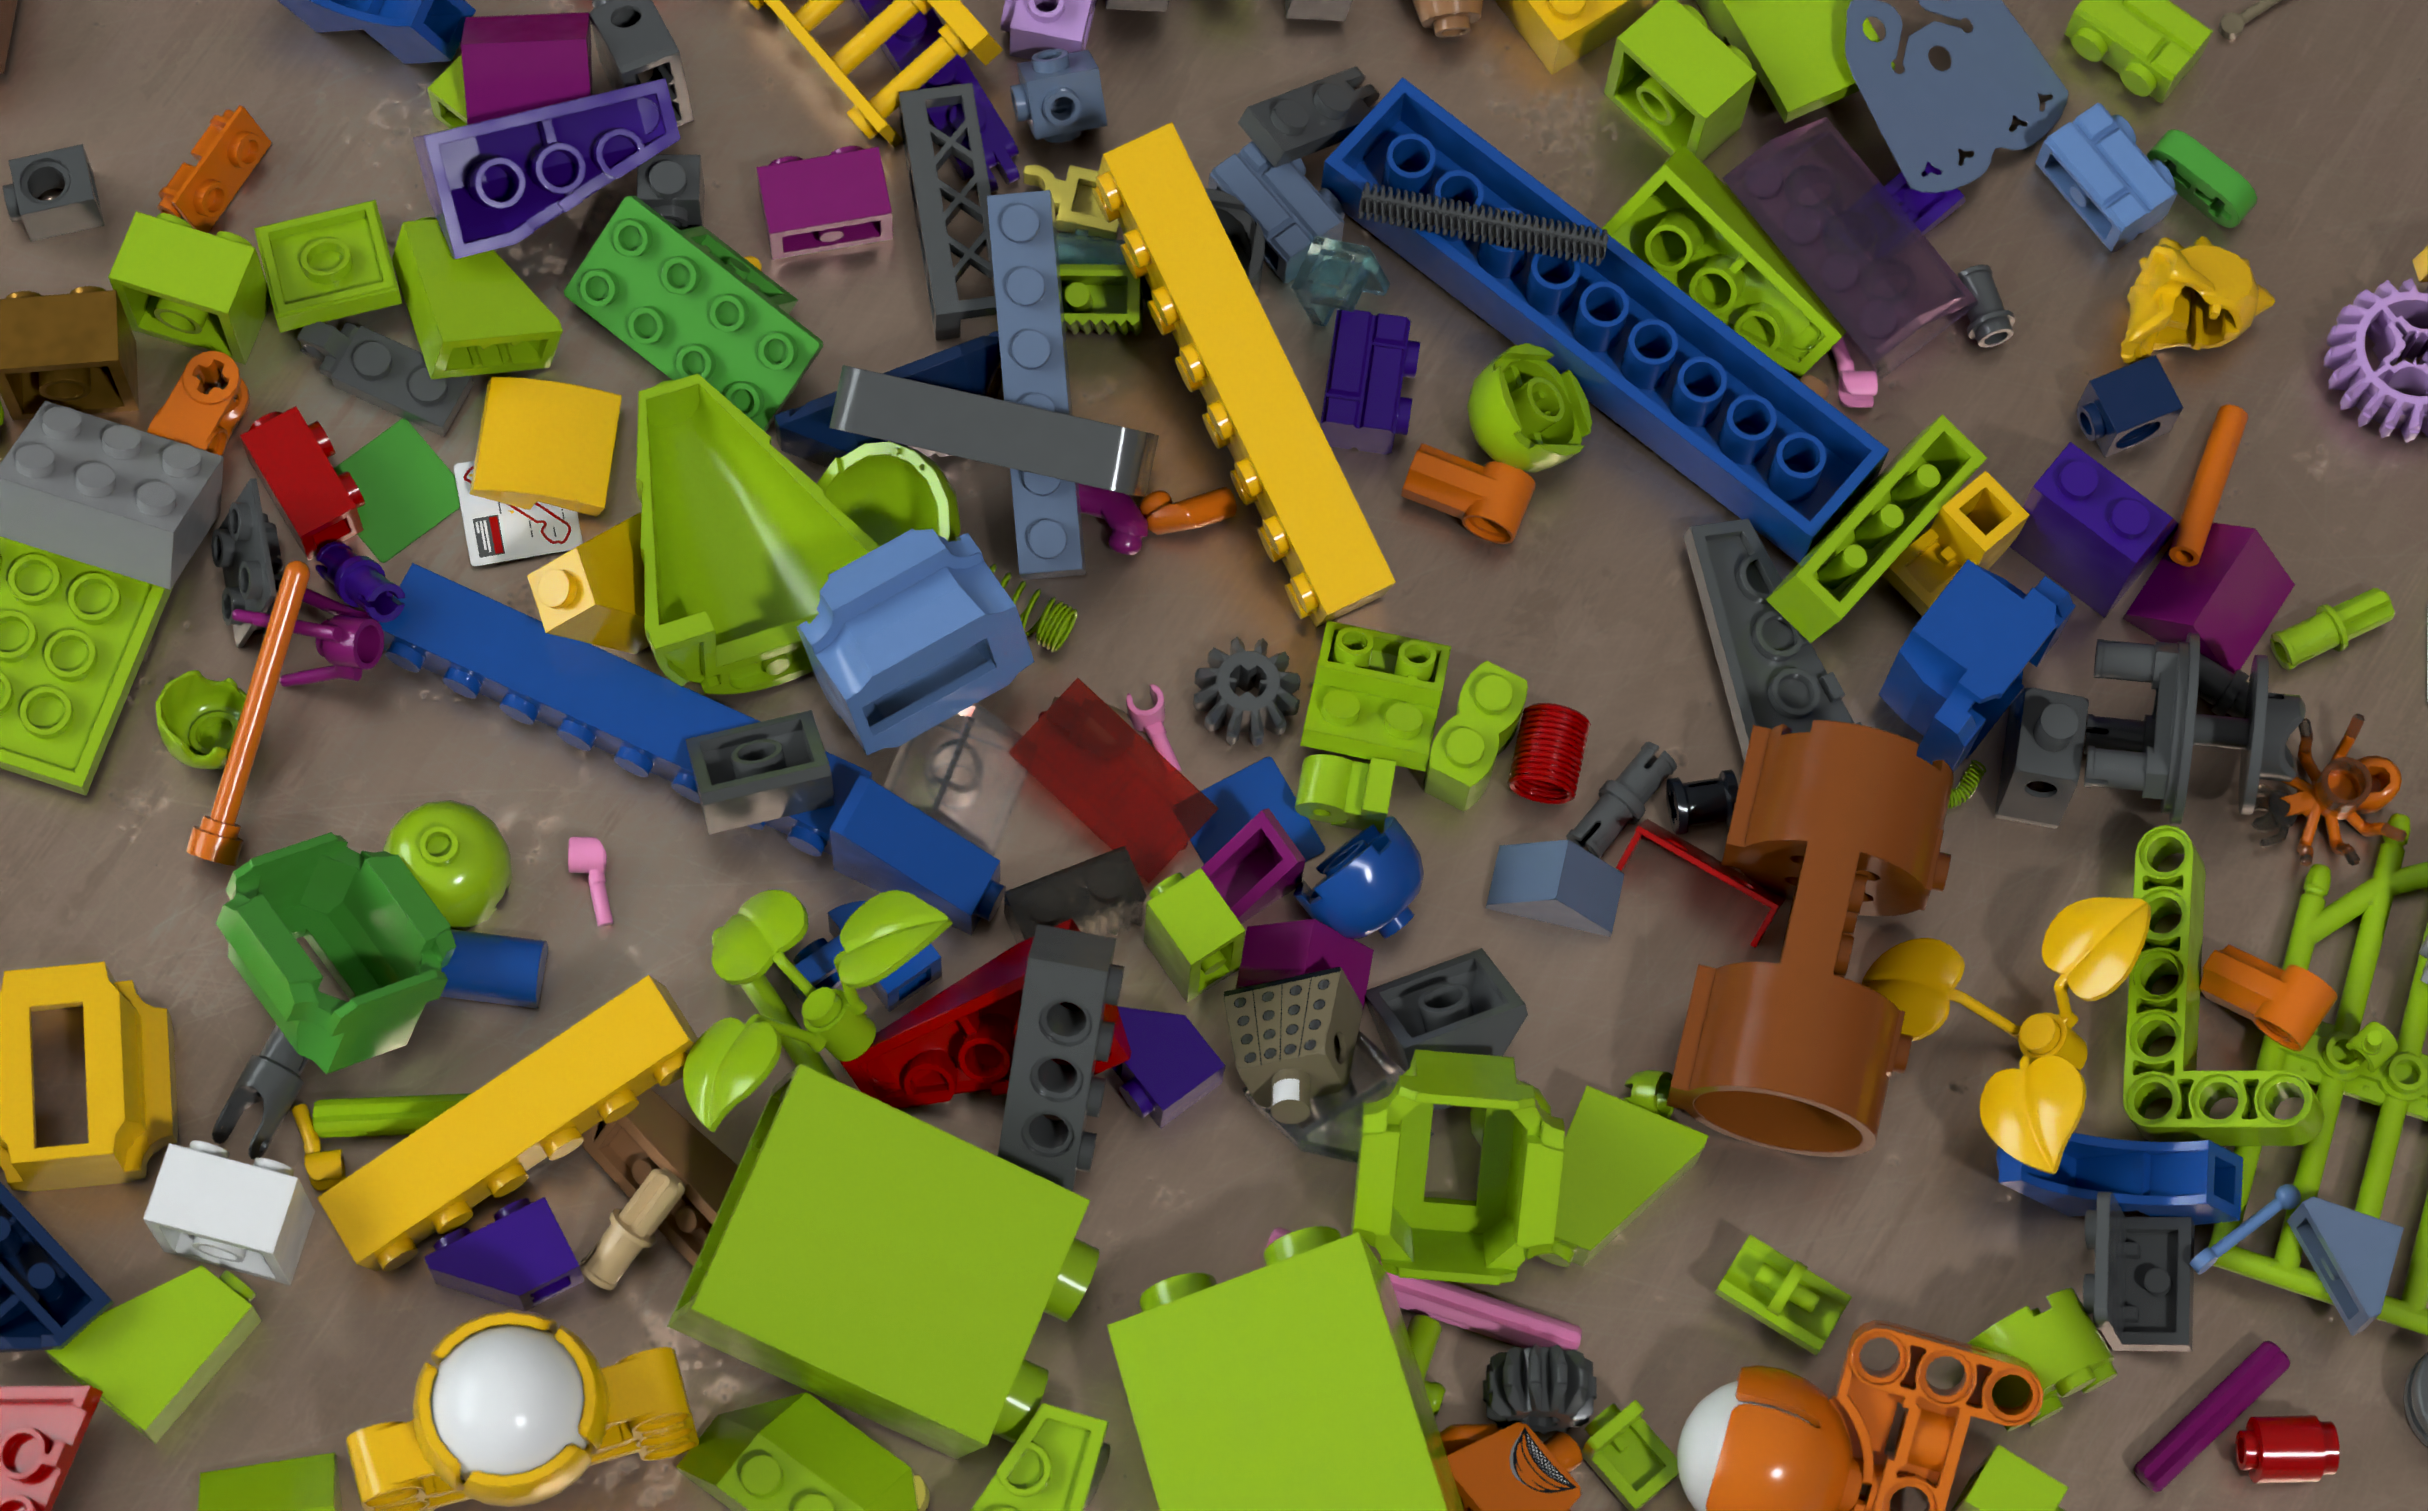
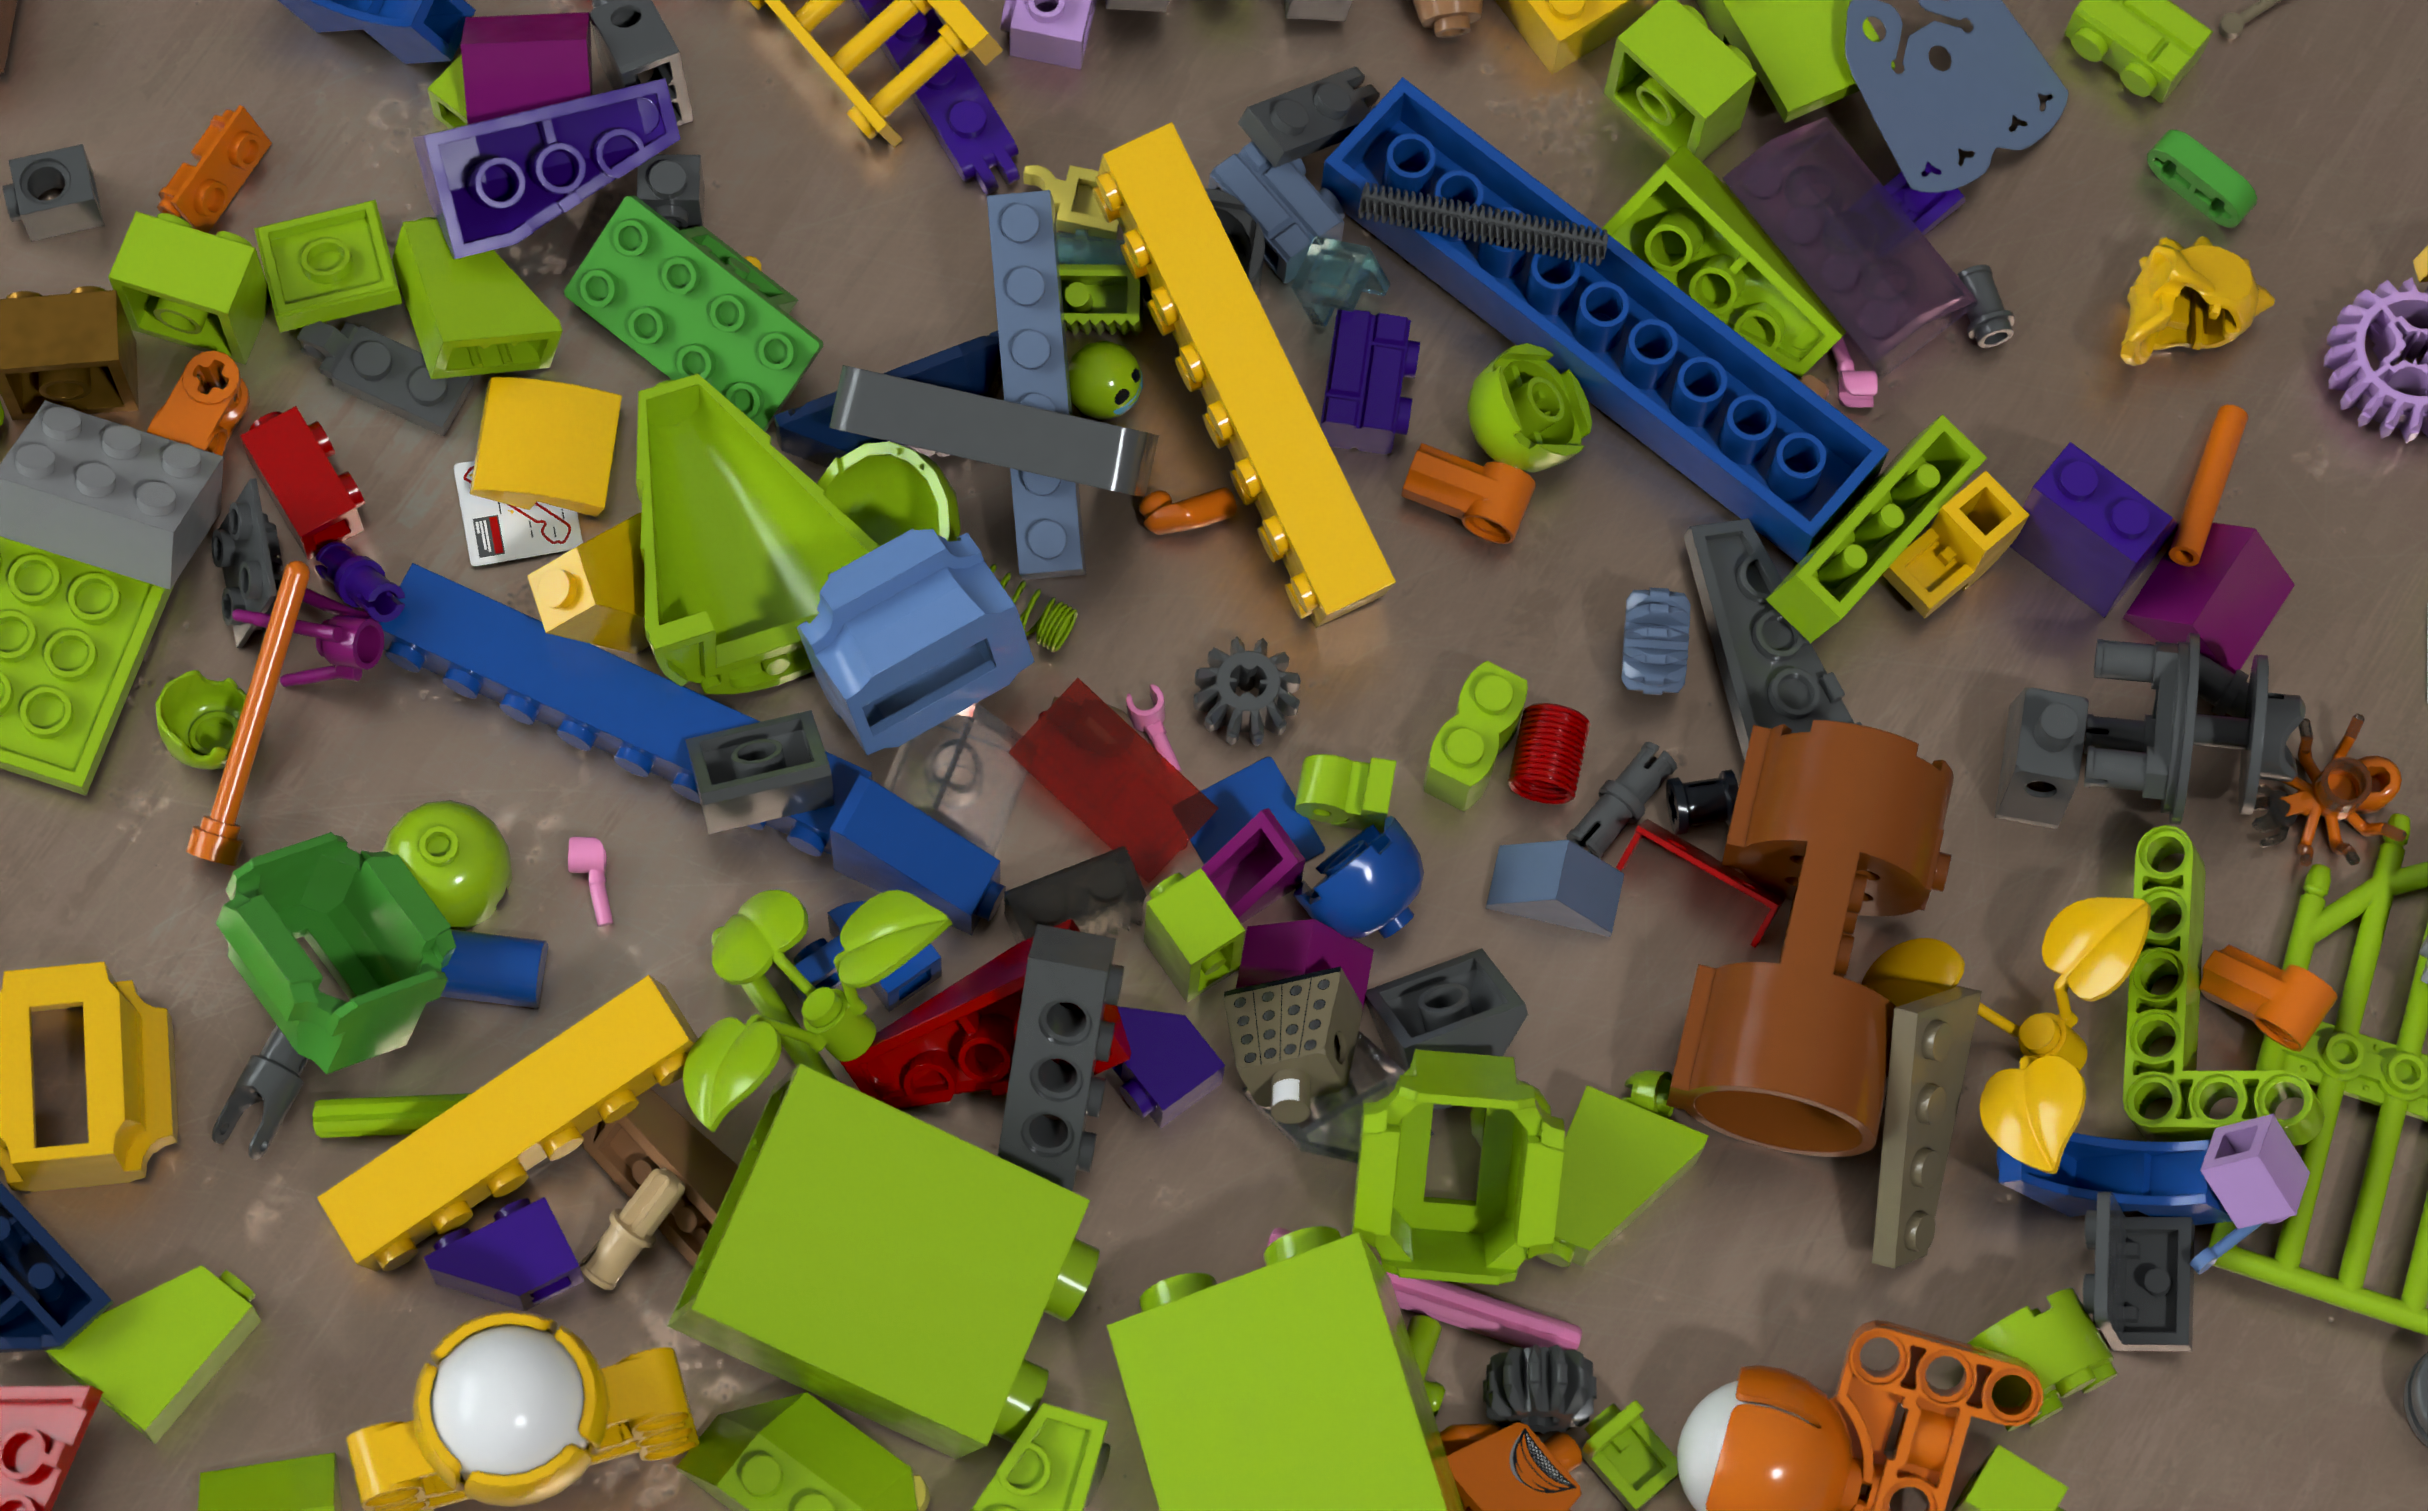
white brick [143,1141,315,1286] -> none
yellow hand [291,1104,346,1191] -> none
bright green sticker [334,418,460,563] -> none
magenta brick [756,146,893,260] -> none
dark grey fence [899,83,997,341] -> none
sand blue brick [1010,49,1108,143] -> none
magenta arm [1078,483,1148,555] -> none
lime brick [1300,620,1451,772] -> none
lime hips [1714,1235,1852,1356] -> none
blue piece [1879,559,2076,773] -> none
lime leg [1947,760,1986,810] -> none
medium blue brick [2035,103,2178,253] -> none
dark blue brick [2077,355,2184,458] -> none
magenta axle [2134,1340,2290,1492] -> none
red brick [2235,1415,2340,1484] -> none
lime axle [2270,588,2395,670] -> none
sand blue slope [2287,1197,2404,1336] -> none
lime hand [2345,1021,2399,1073] -> none
none -> lime piece [1068,341,1143,420]
none -> sand blue gear [1621,587,1691,695]
none -> dark tan wing [1872,986,1982,1269]
none -> lavender brick [2200,1114,2310,1229]

